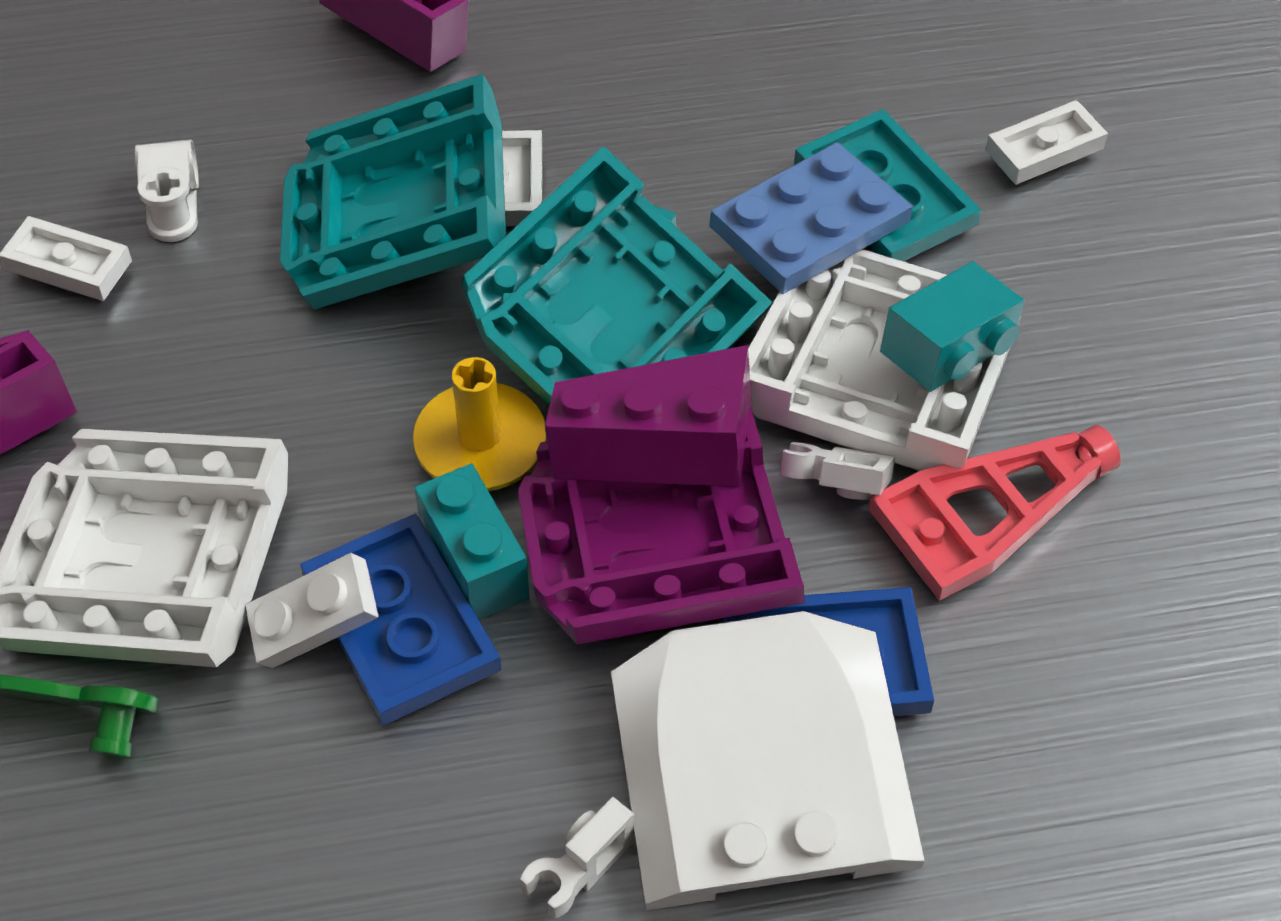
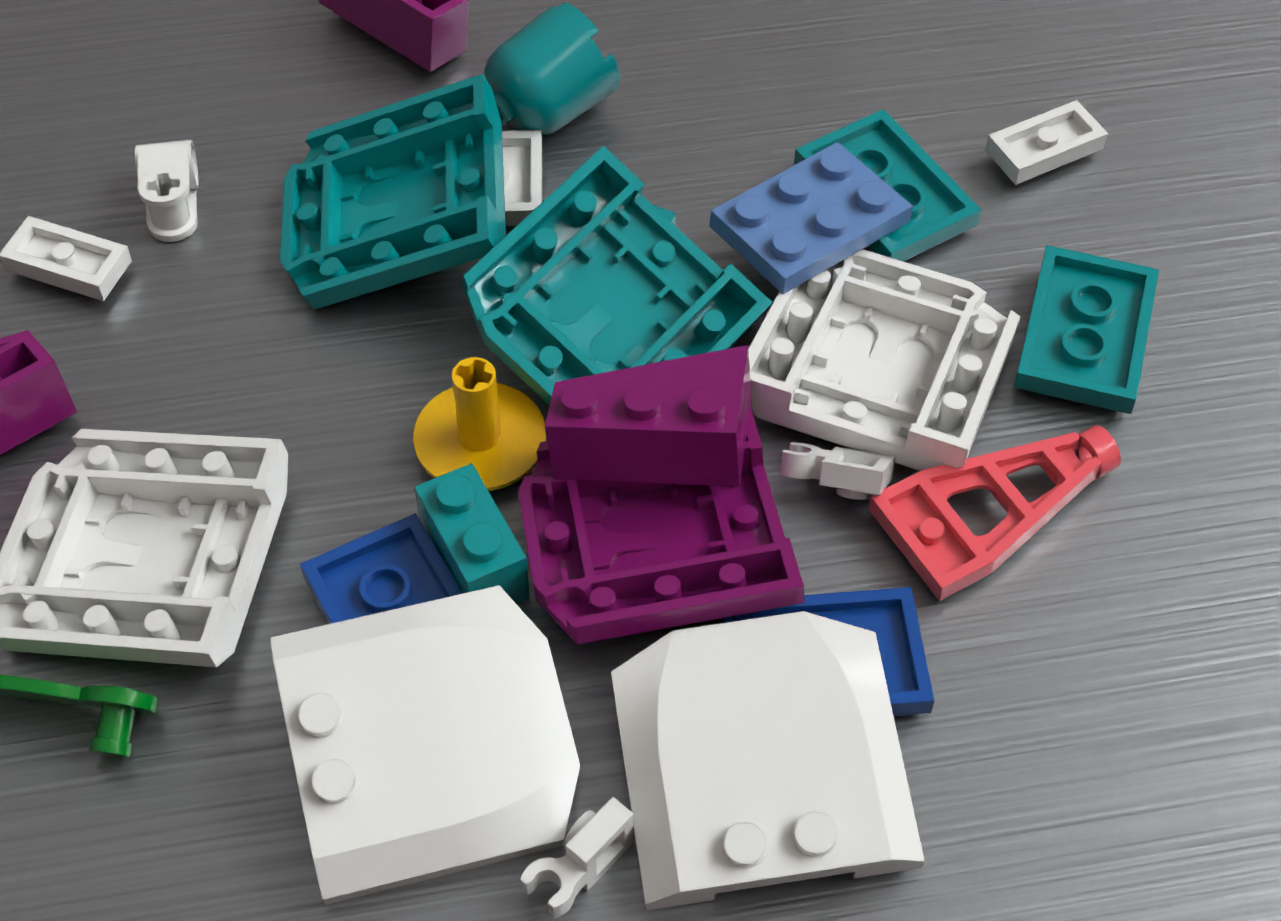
white plate [245,553,379,668] -> none
teal brick [880,261,1025,392] -> none
none -> white wedge [270,585,580,905]
none -> teal cylinder [484,2,621,137]
none -> teal plate [1014,245,1159,414]

